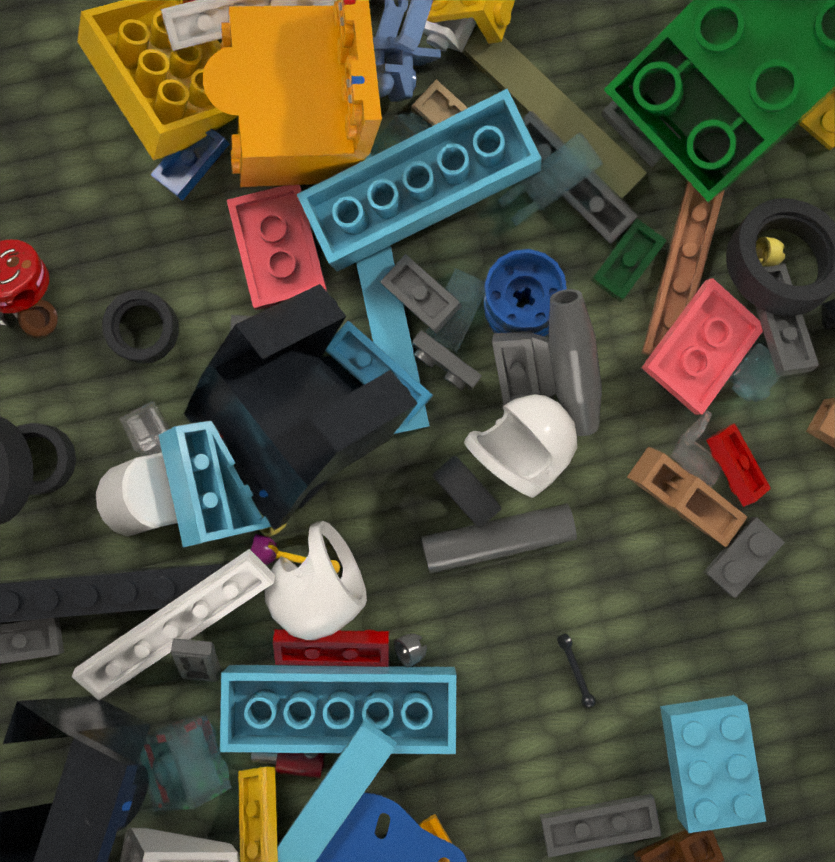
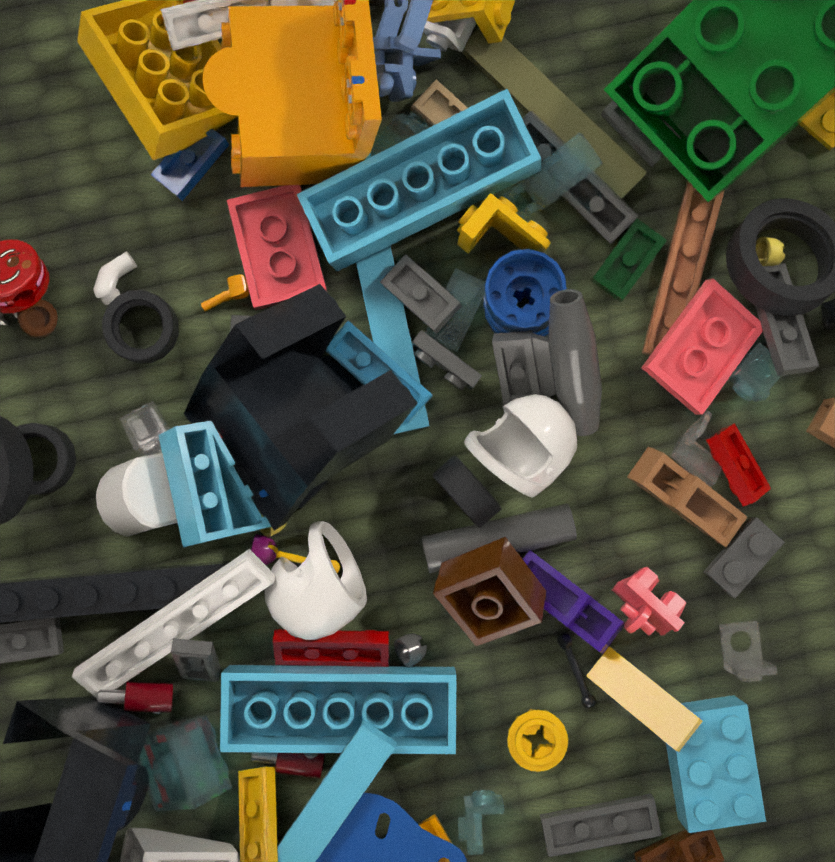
none -> white arm [93,251,137,305]
none -> dark red piece [97,682,173,714]
none -> light orange hand [201,274,250,311]
none -> reddish brown brick [433,537,546,646]
none -> yellow bracket [457,193,551,254]
none -> clear light blue bracket [458,790,504,855]
none -> yellow gear [507,709,568,772]
none -> dark purple slope [523,550,625,654]
none -> yellow tile [586,646,703,752]
none -> coral hips [612,567,686,636]
none -> clear bracket [719,621,777,682]

